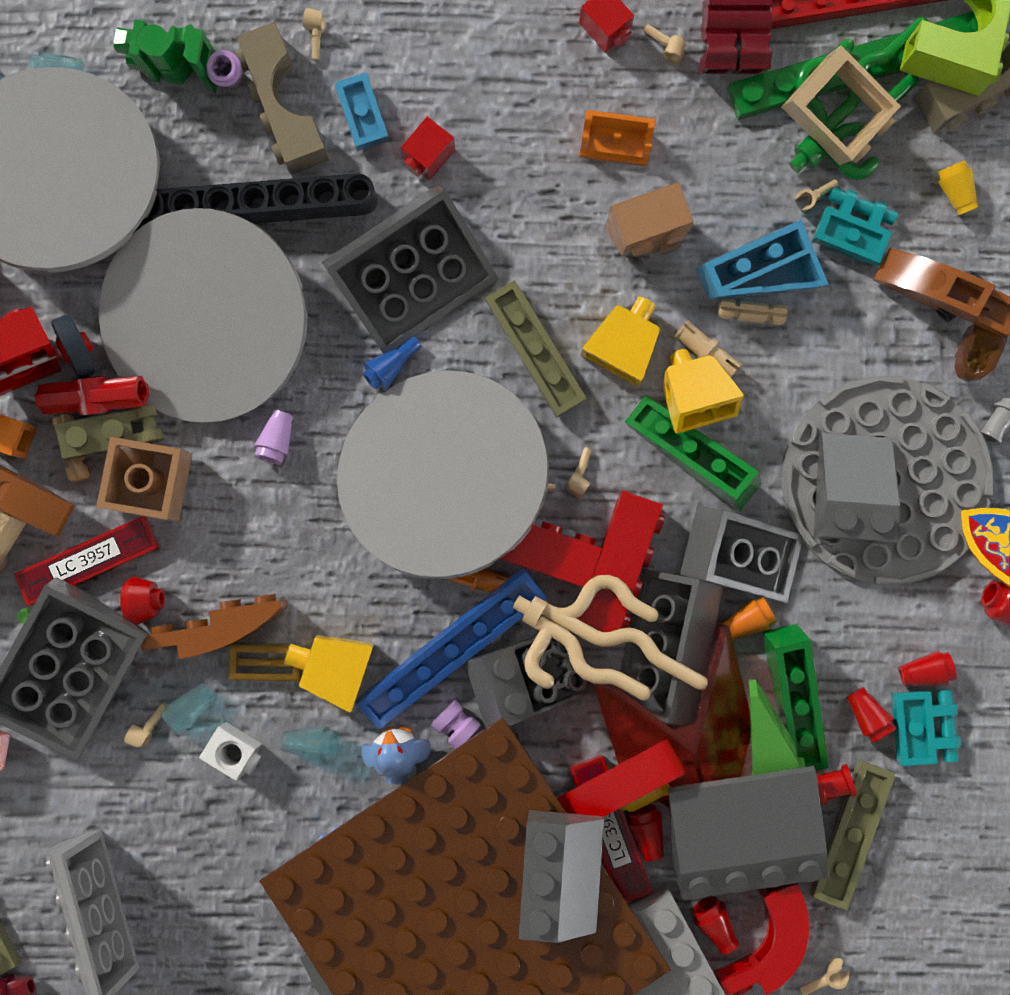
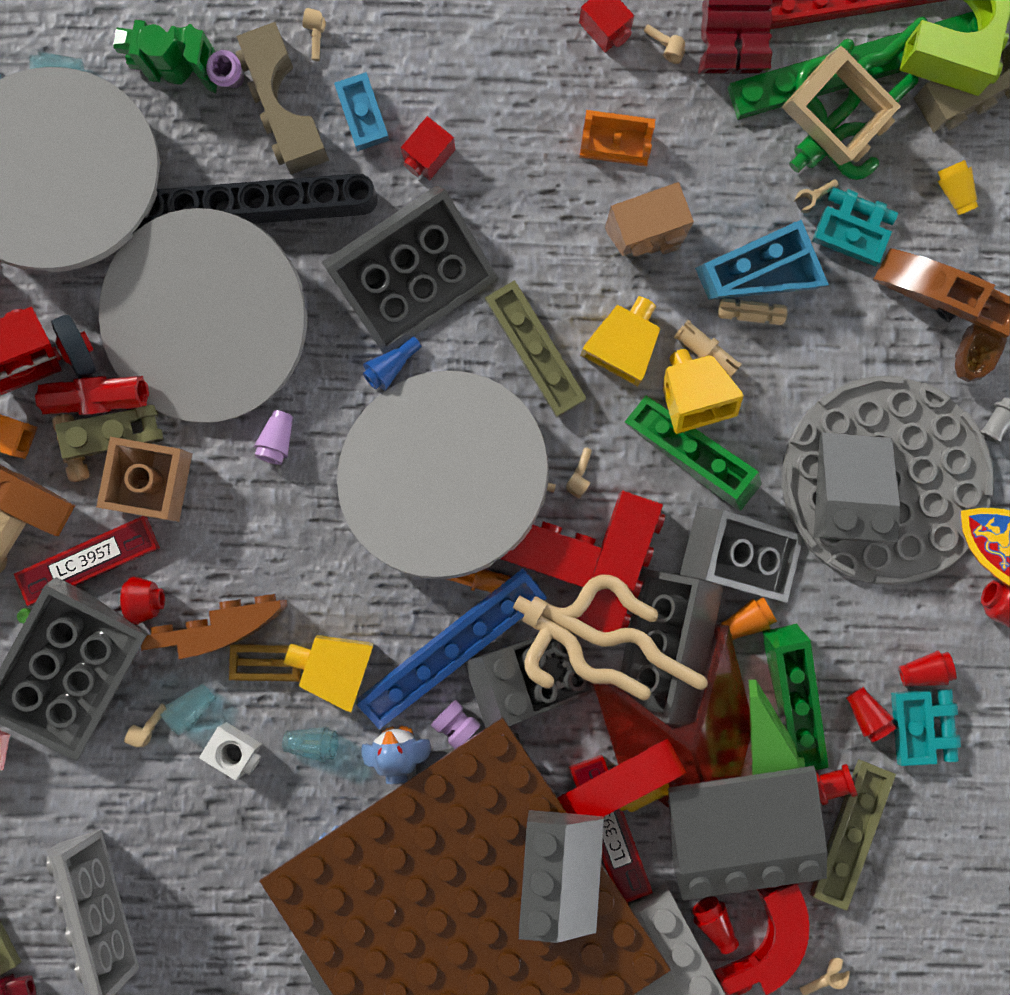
red cone [627,804,665,862] -> none

